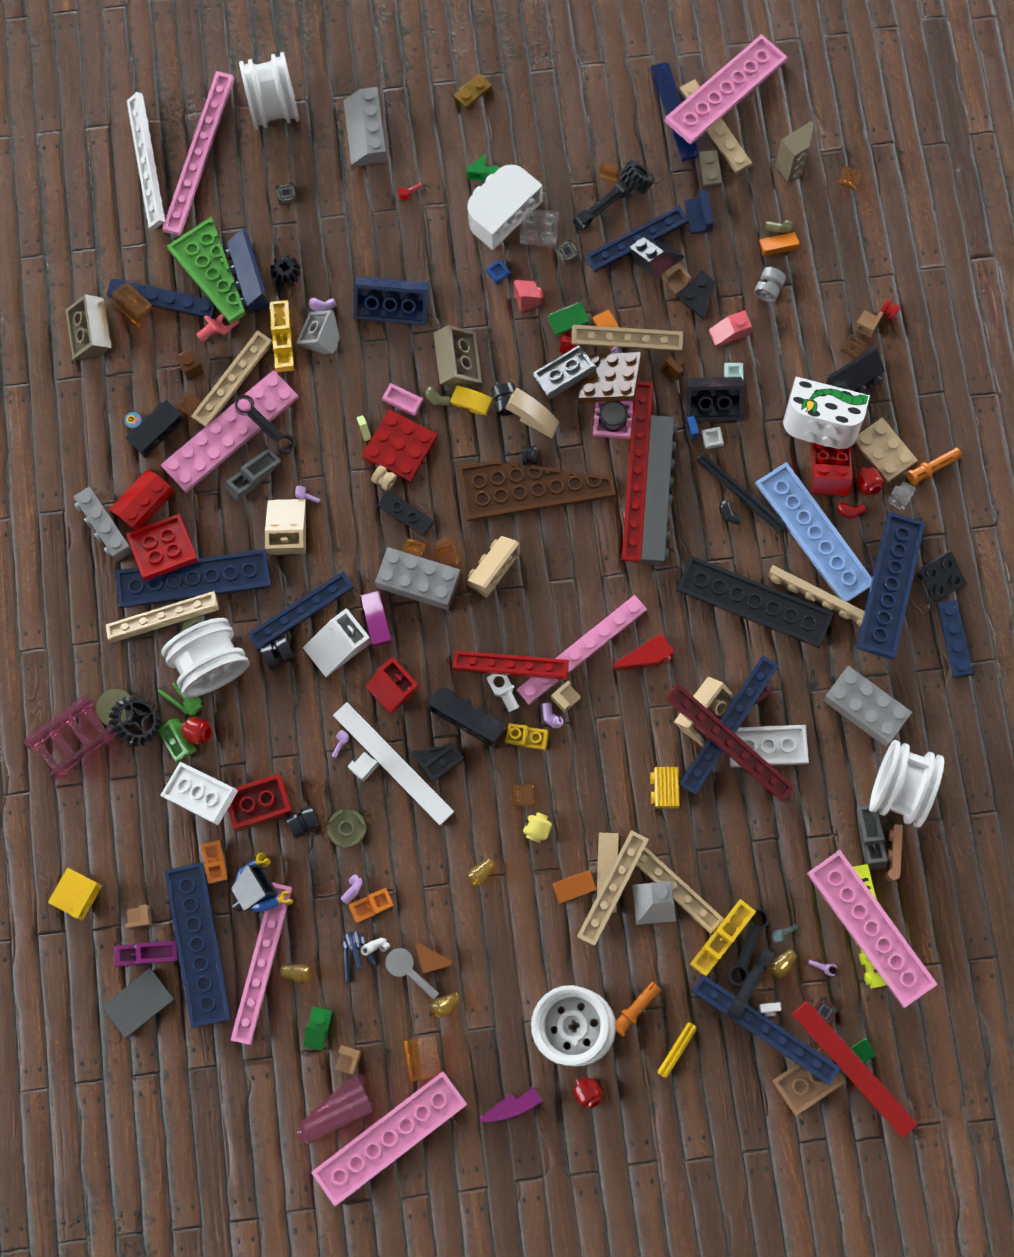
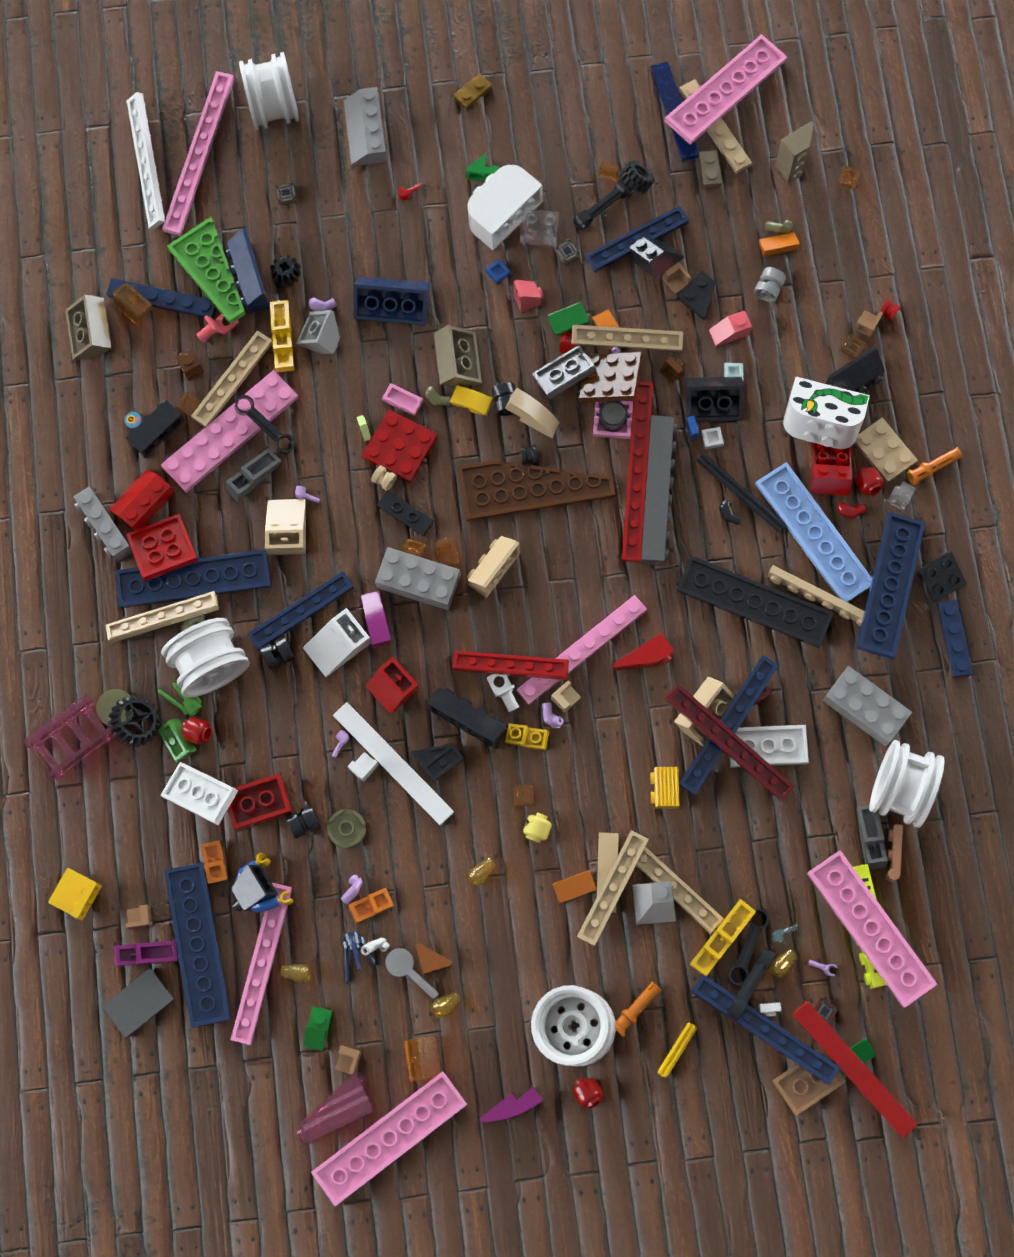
dark blue panel [684,190,714,234] -> none

